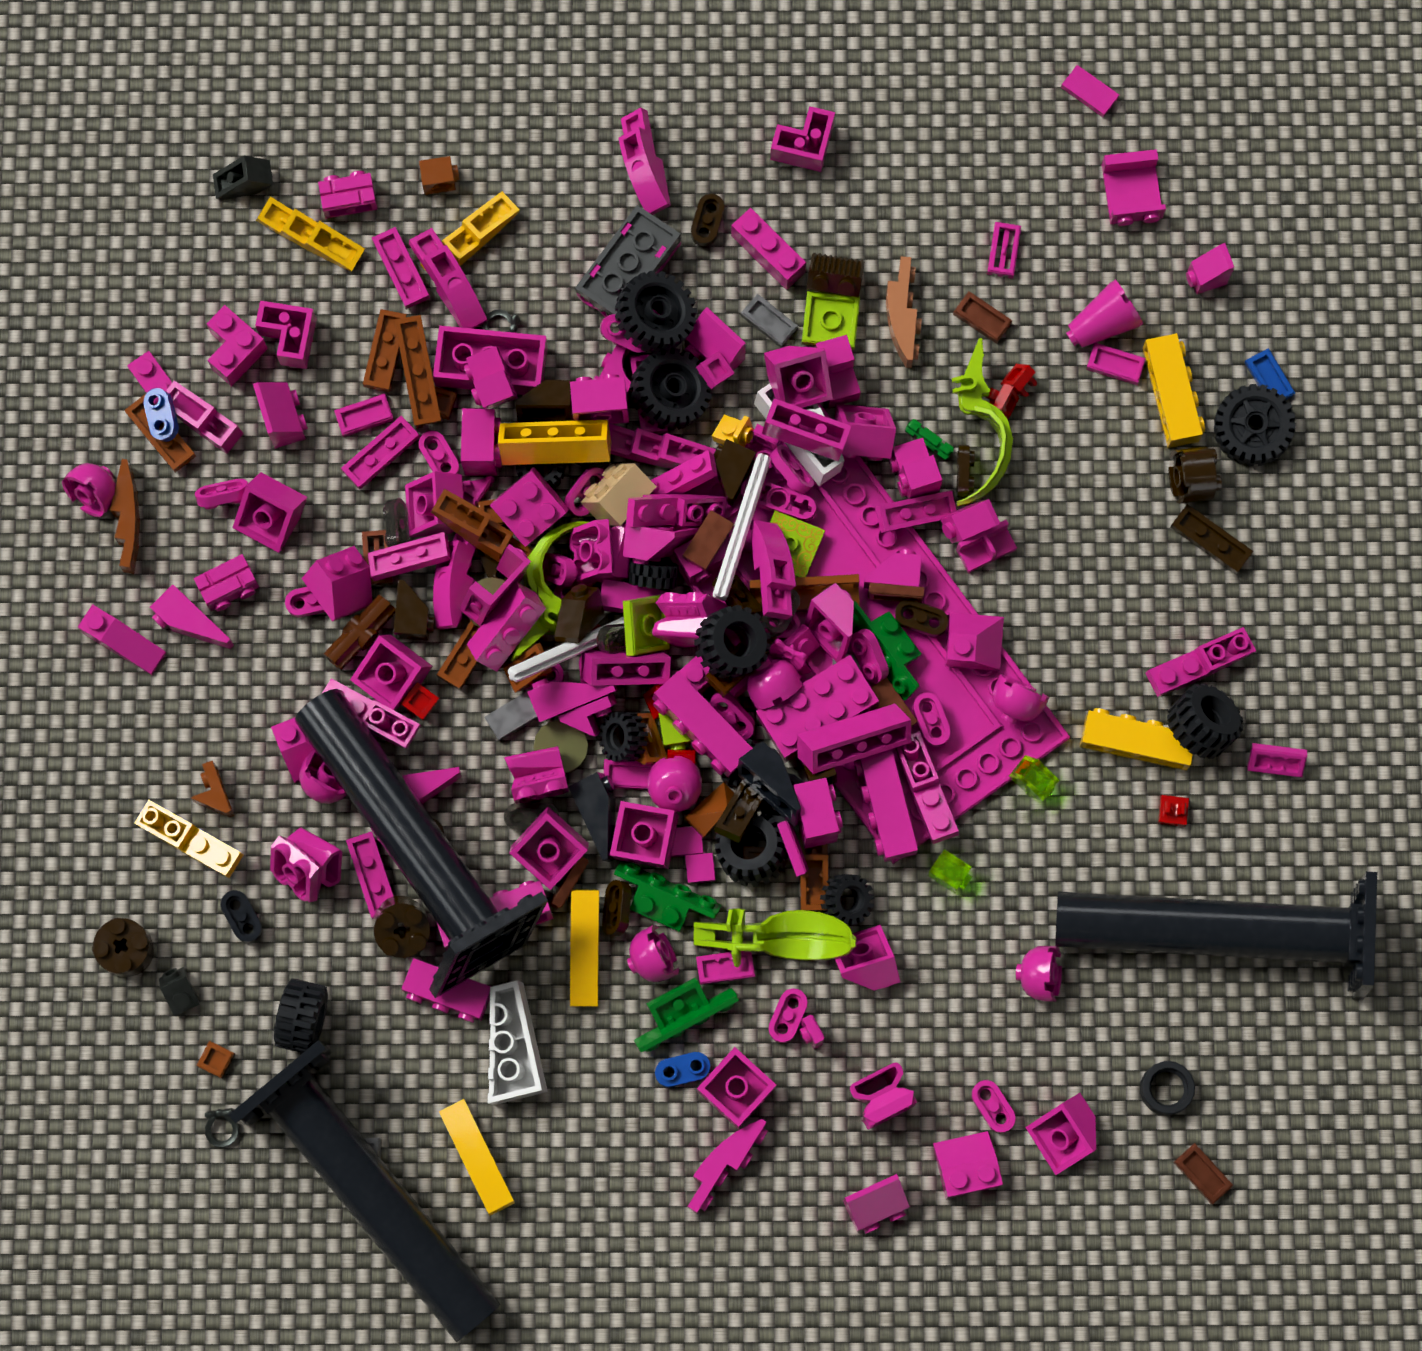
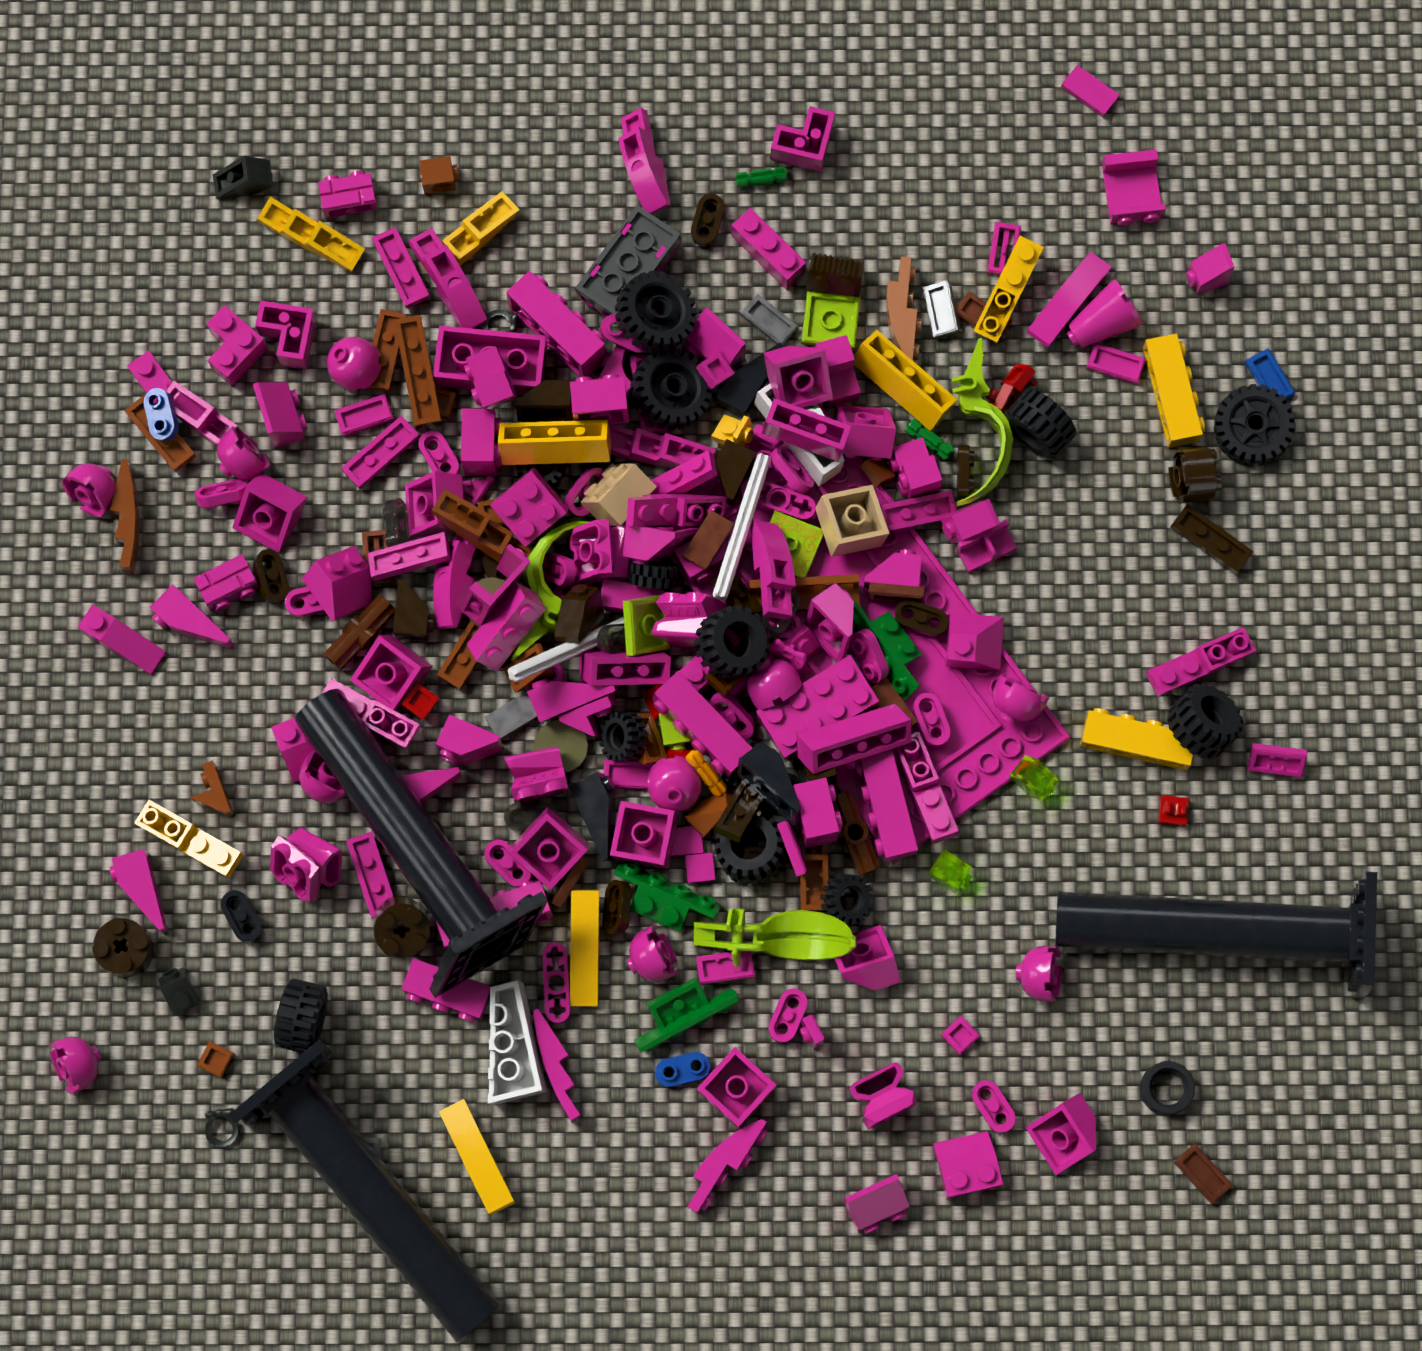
none -> dark pink cylinder [49,1036,101,1095]
none -> dark pink slope [110,849,168,934]
none -> dark pink cylinder [217,426,270,480]
none -> dark brown plate [253,549,289,604]
none -> dark pink cylinder [327,336,381,392]
none -> dark pink slope [436,714,503,766]
none -> dark pink plate [484,840,532,888]
none -> dark pink brick [506,271,606,377]
none -> dark pink slope [533,1008,581,1123]
none -> dark pink beam [542,942,571,1024]
none -> light orange axle [686,749,727,797]
none -> black slope [714,343,784,419]
none -> green axle [736,166,788,188]
none -> tan brick [816,485,889,557]
none -> reddish brown piece [832,790,881,876]
none -> yellow brick [854,330,958,431]
none -> dark orange tile [860,459,896,487]
none -> tile [923,280,961,339]
none -> dark pink tile [941,1016,980,1056]
none -> yellow slope [973,236,1044,343]
none -> black tyre [1004,389,1077,459]
none -> dark pink slope [1026,252,1112,348]

